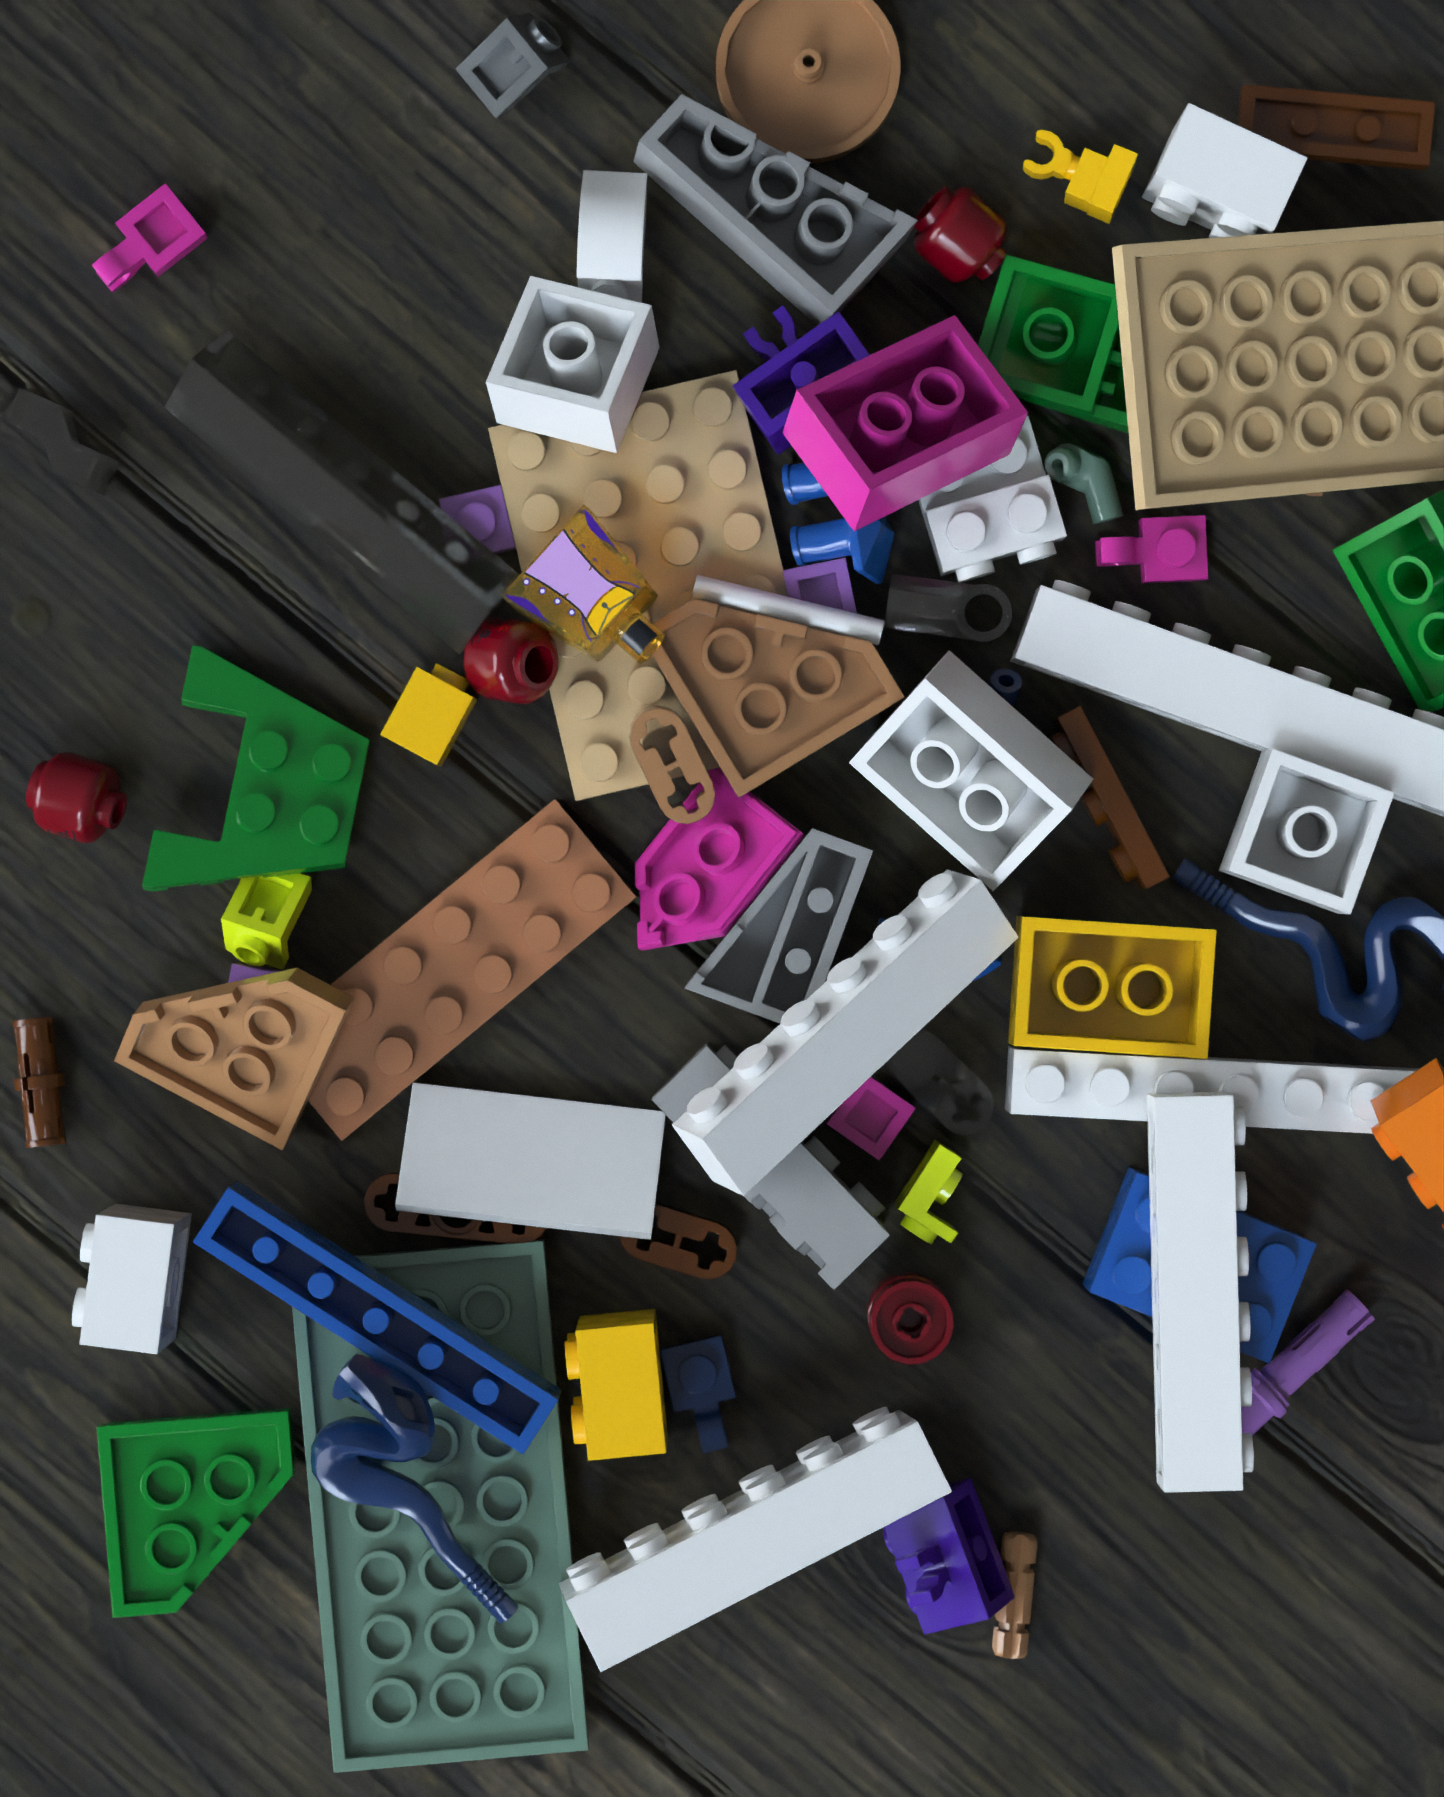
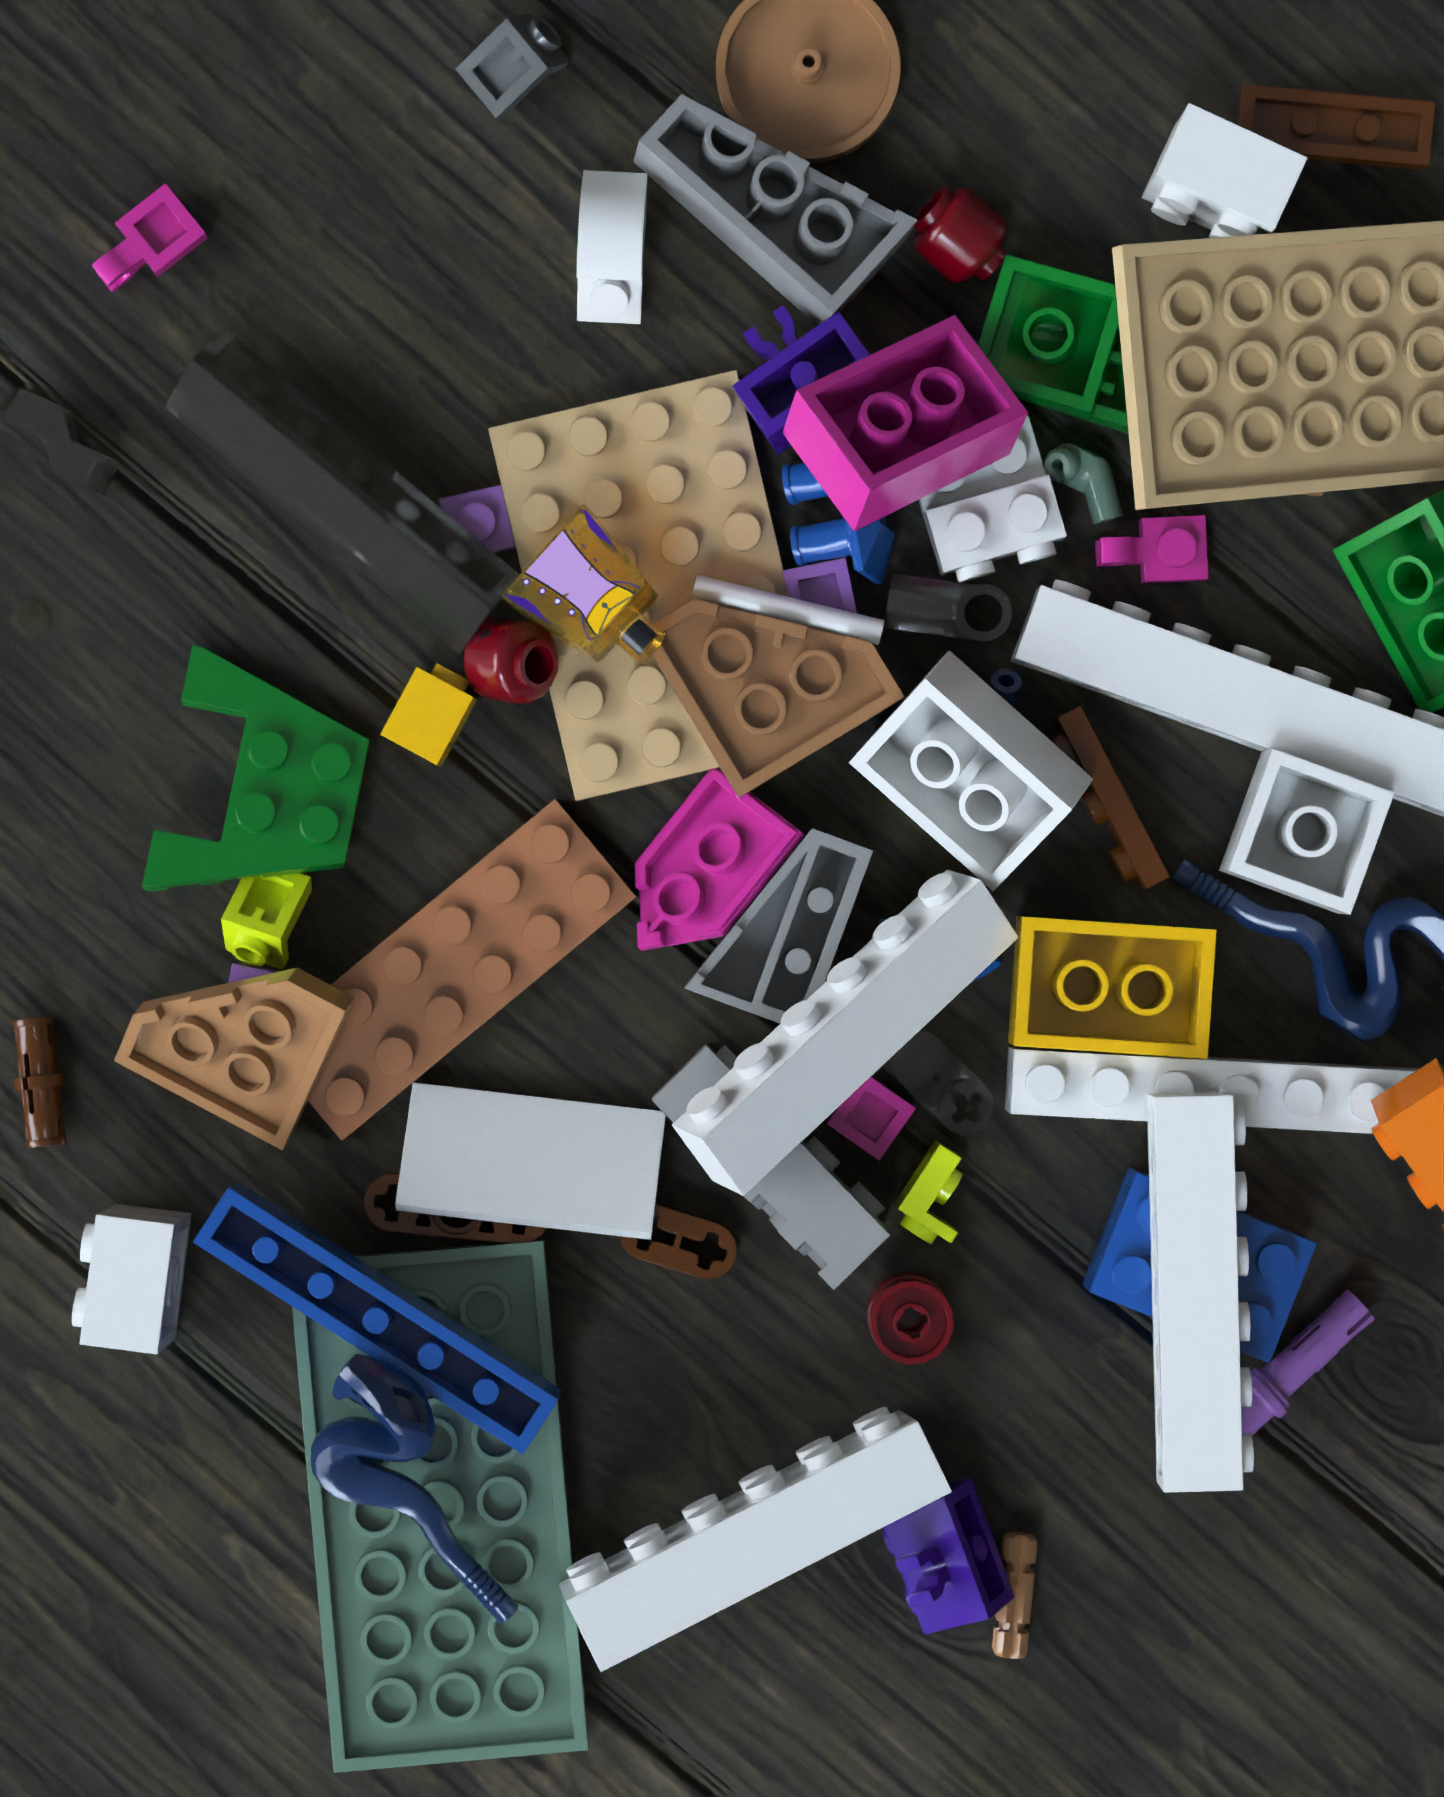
dark red head [26,752,127,843] -> none
green plate [97,1408,296,1618] -> none
white brick [486,276,660,453] -> none
yellow brick [565,1309,668,1461] -> none
medium nougat beam [629,705,715,824] -> none
dark blue plate [659,1334,736,1453] -> none
yellow piece [1023,130,1138,224] -> none

